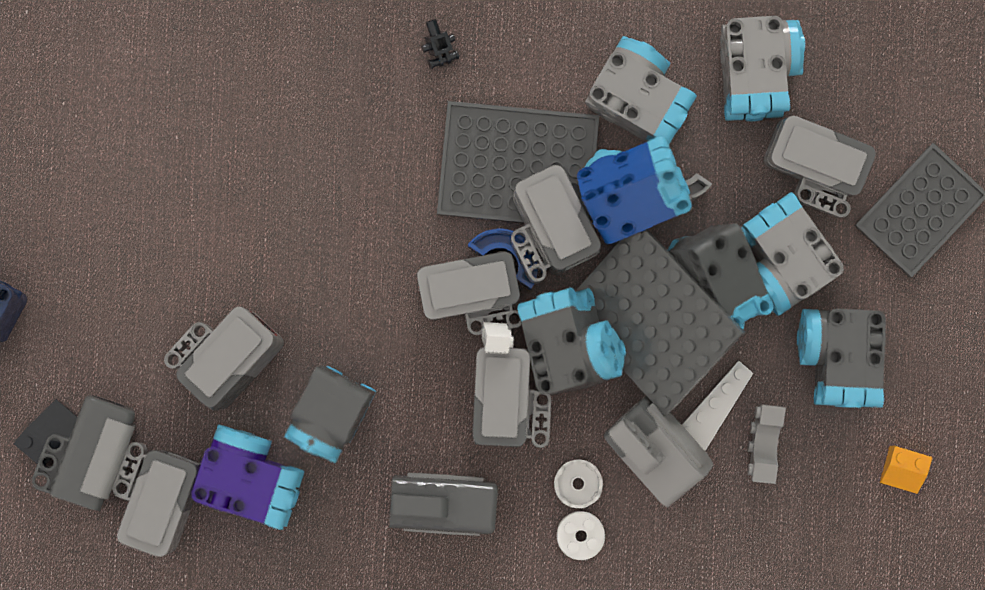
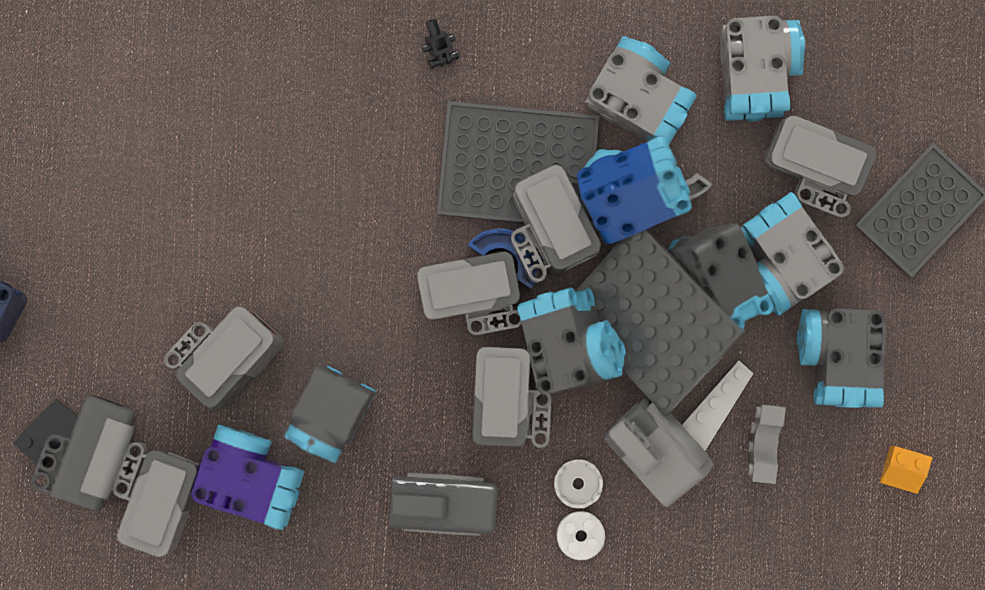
white brick [482,322,513,354] -> none

